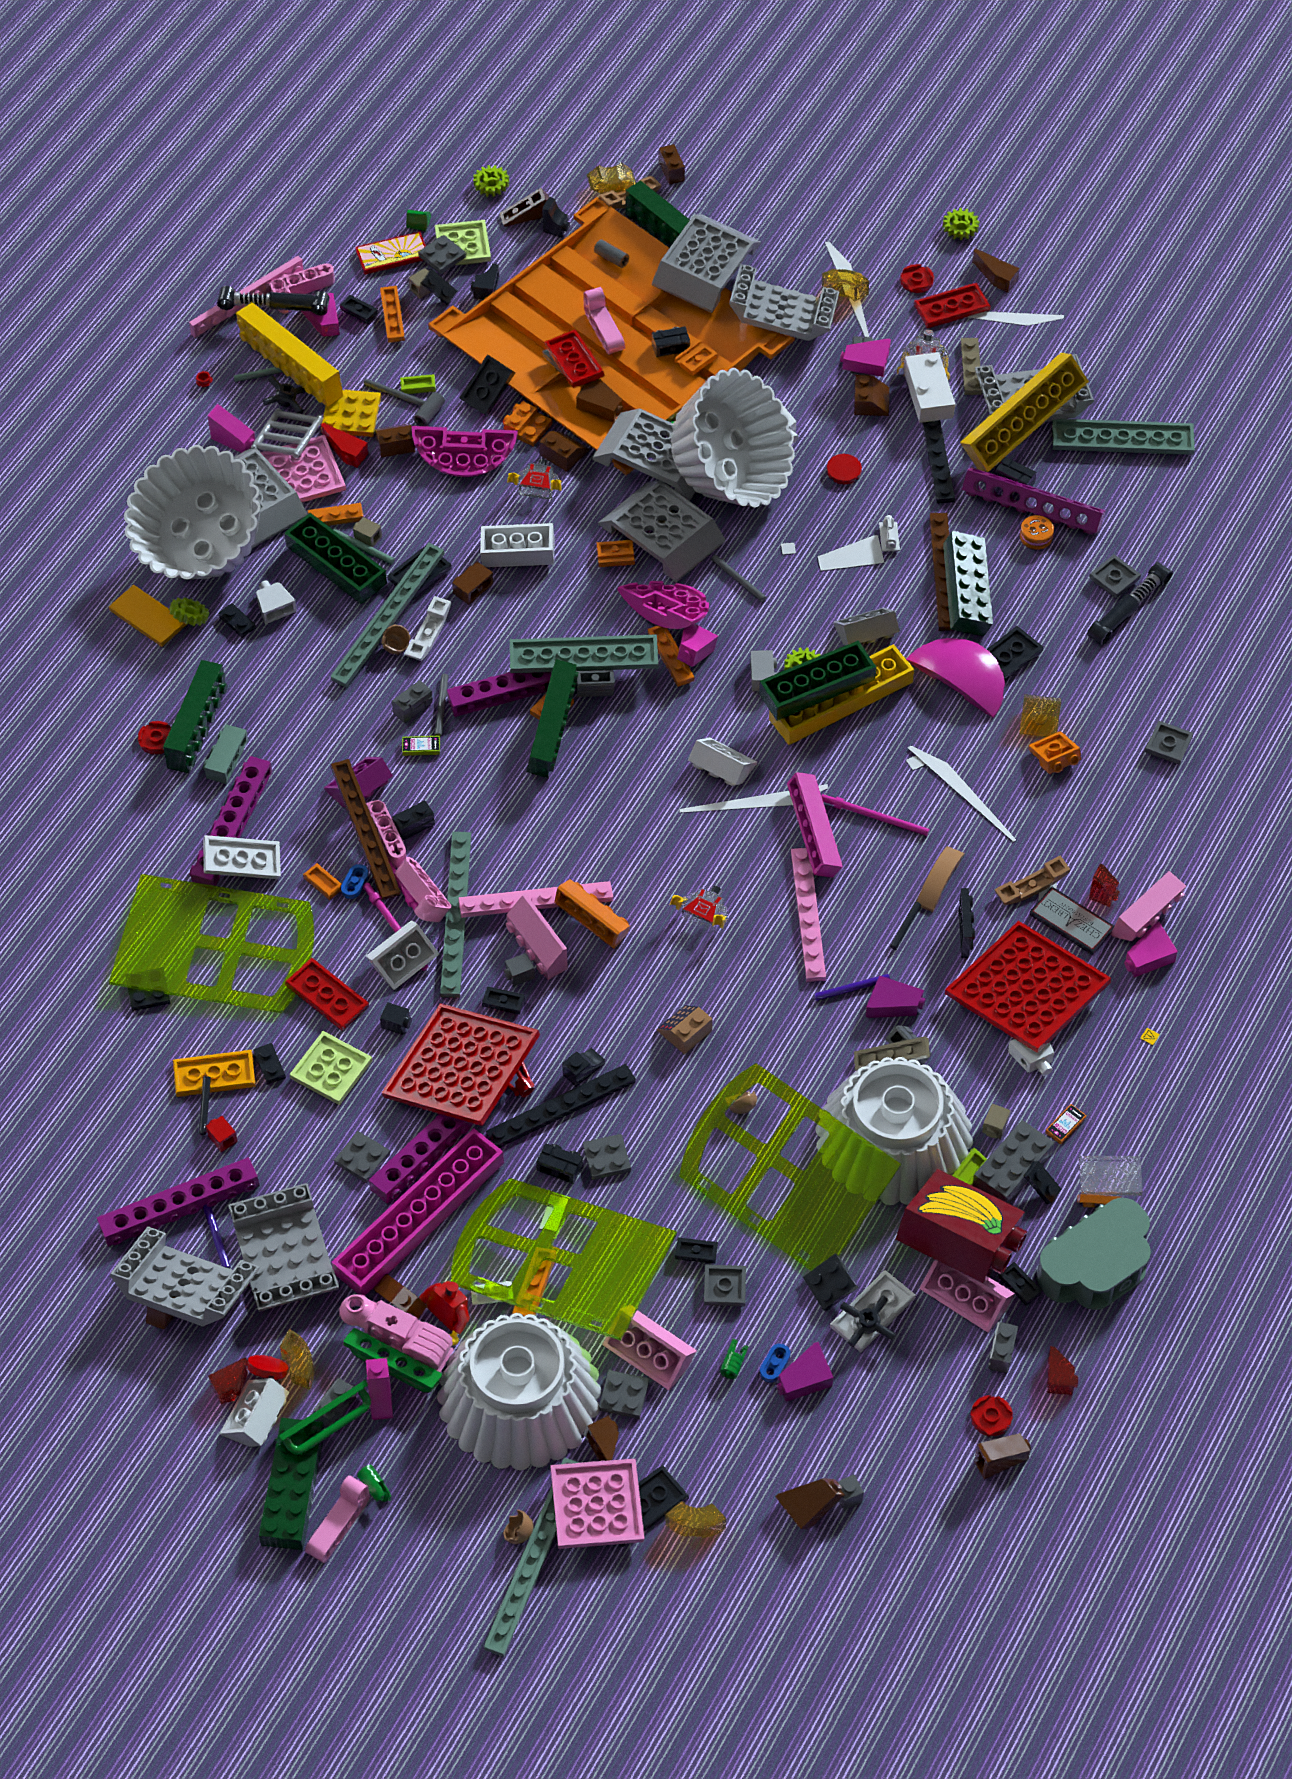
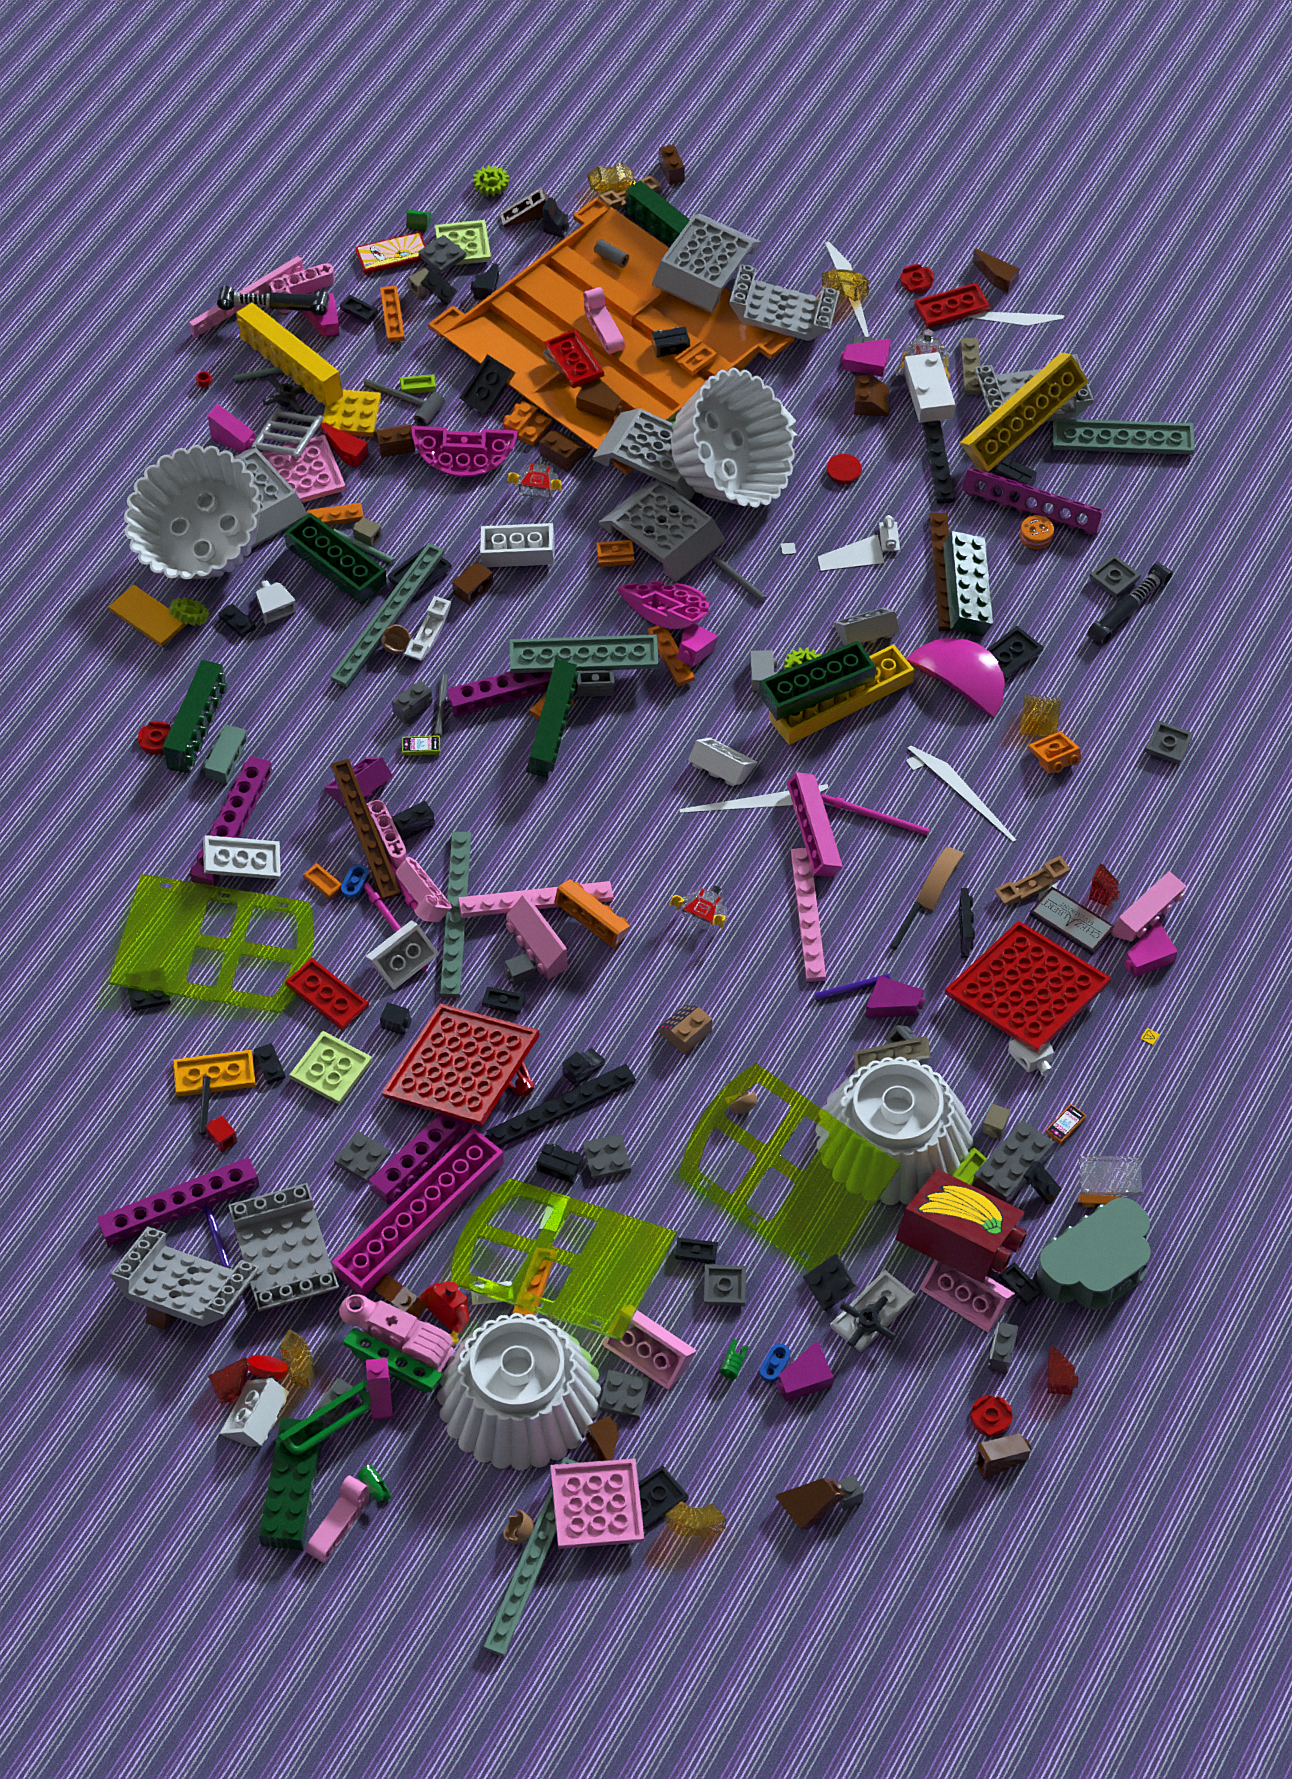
lime gear [942,208,979,240] -> none

